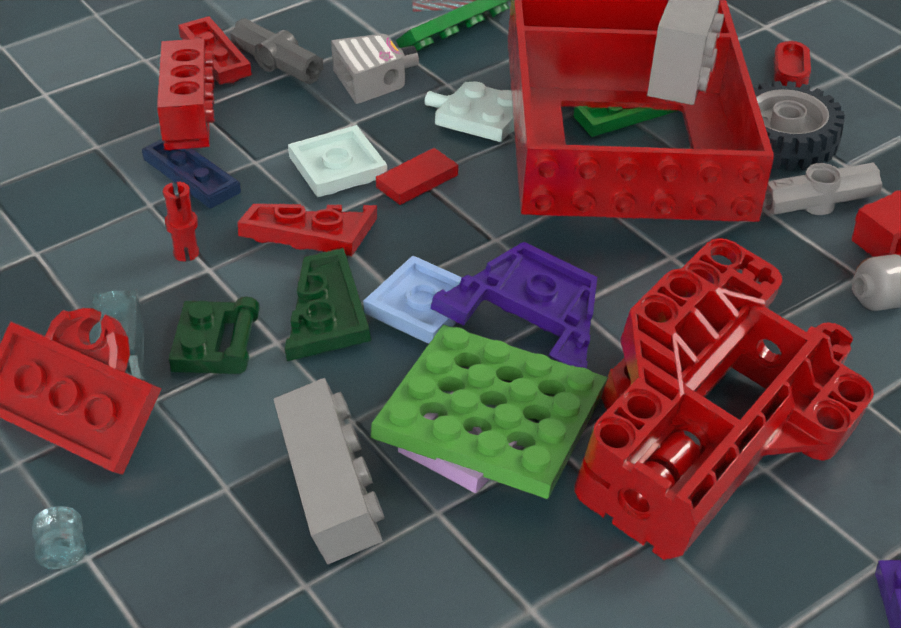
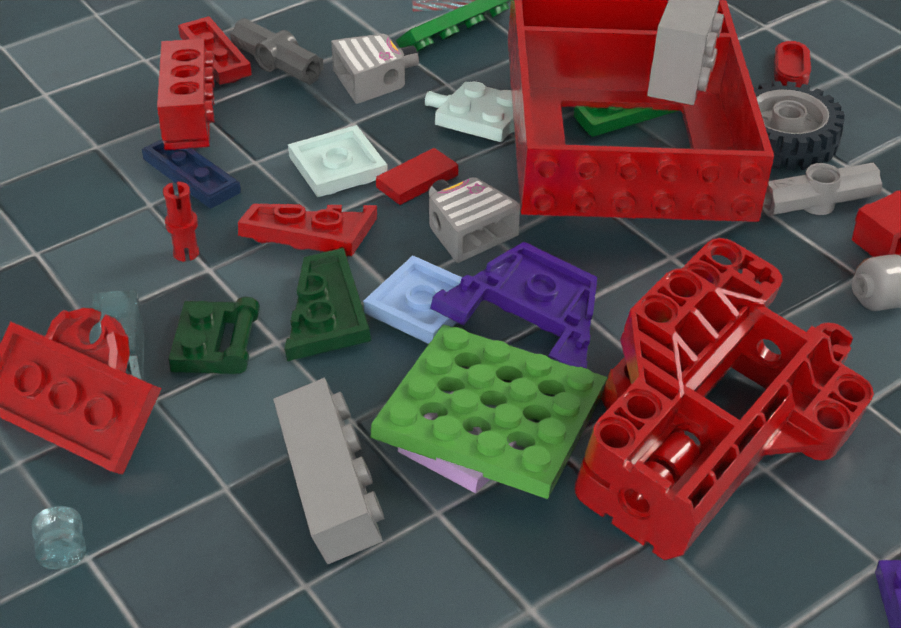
none -> light grey torso [429,178,520,263]

